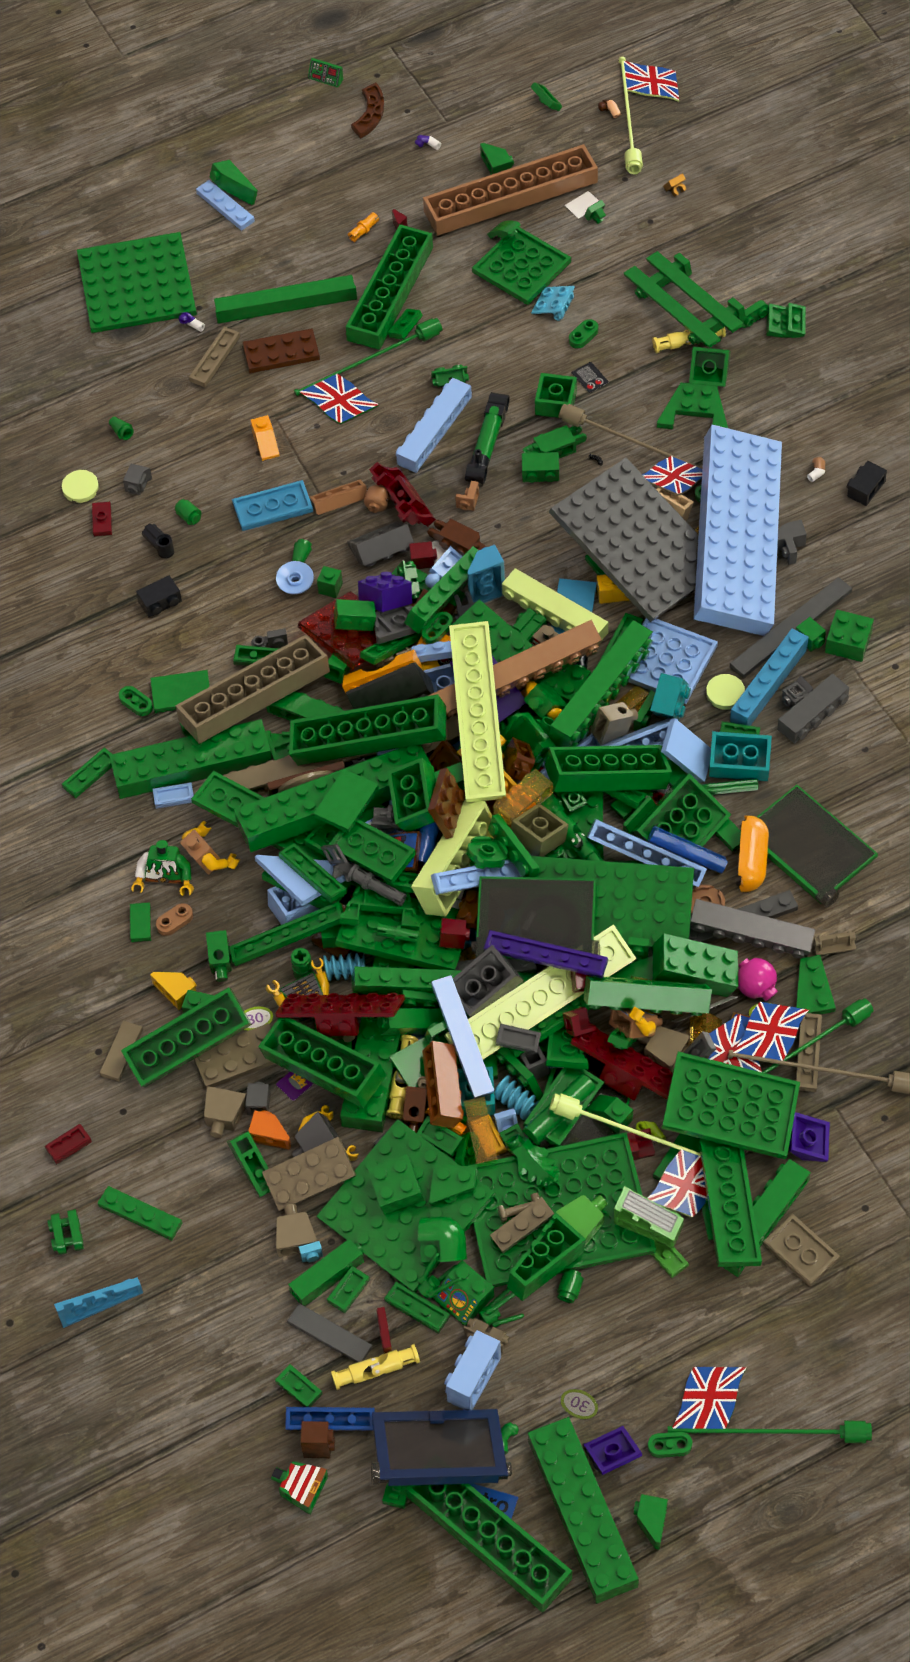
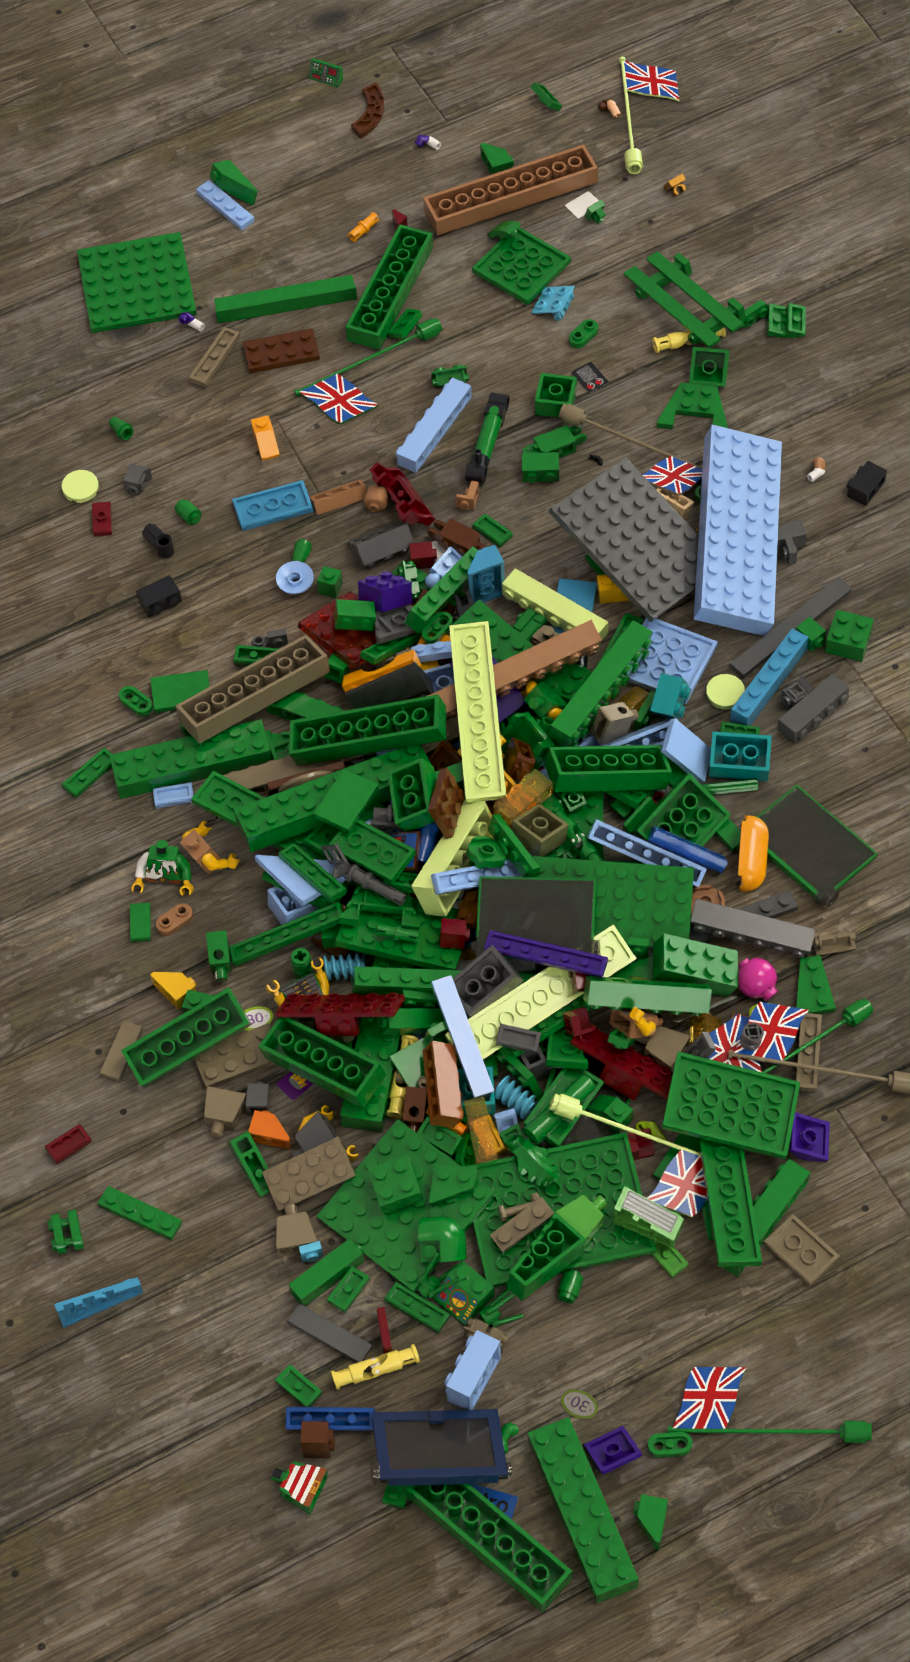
none -> green tile [472,513,513,548]
none -> dark grey wheel [740,1023,764,1051]

